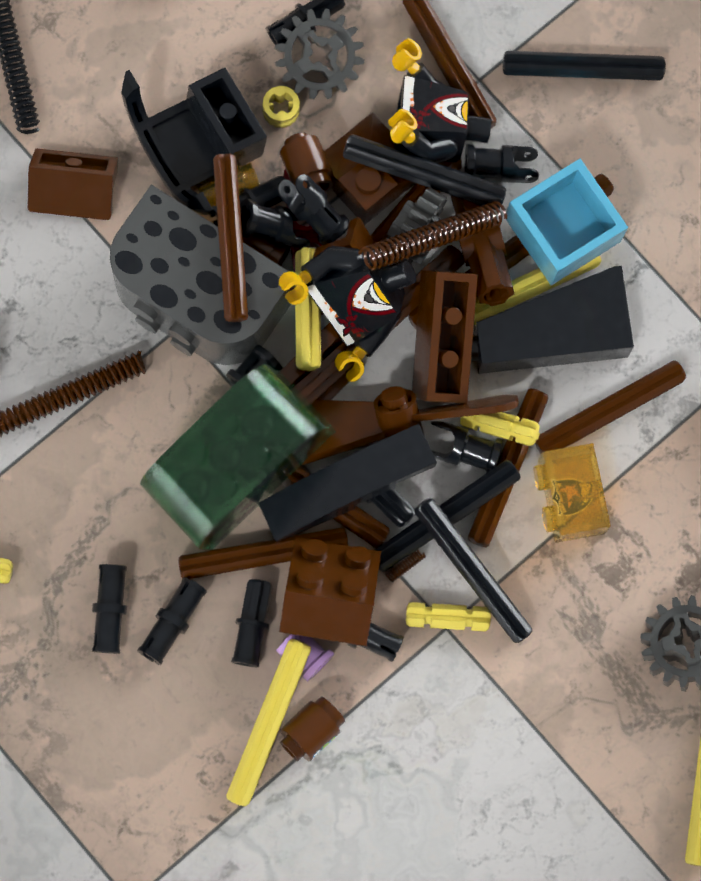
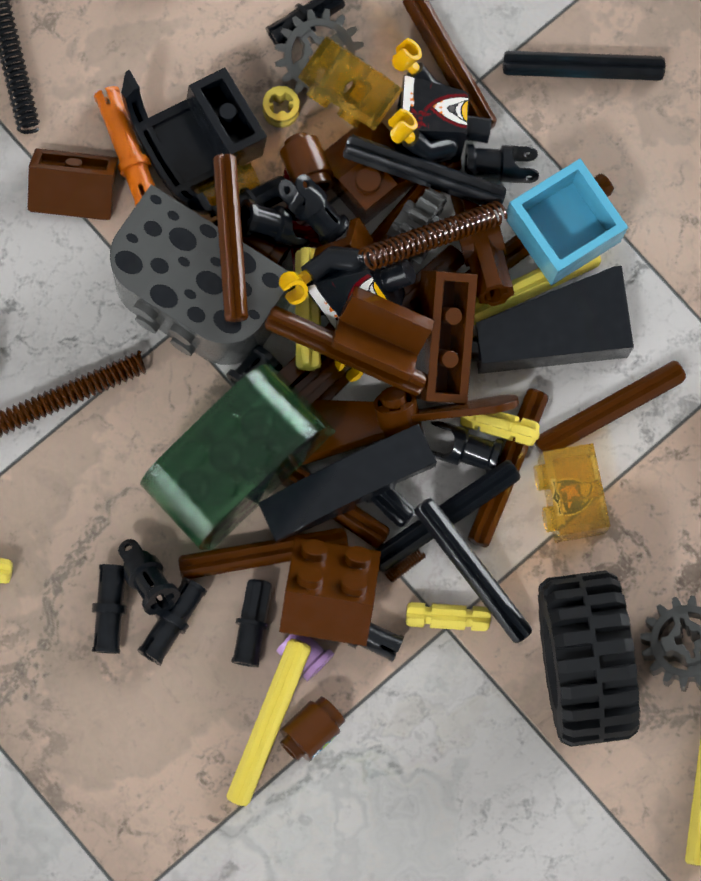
none -> orange pin [94,86,156,207]
none -> black piece [118,539,180,615]
none -> reddish brown axle [265,306,427,396]
none -> clear yellow brick [298,35,403,131]
none -> reddish brown panel [331,286,434,381]
none -> black tyre [538,571,640,747]

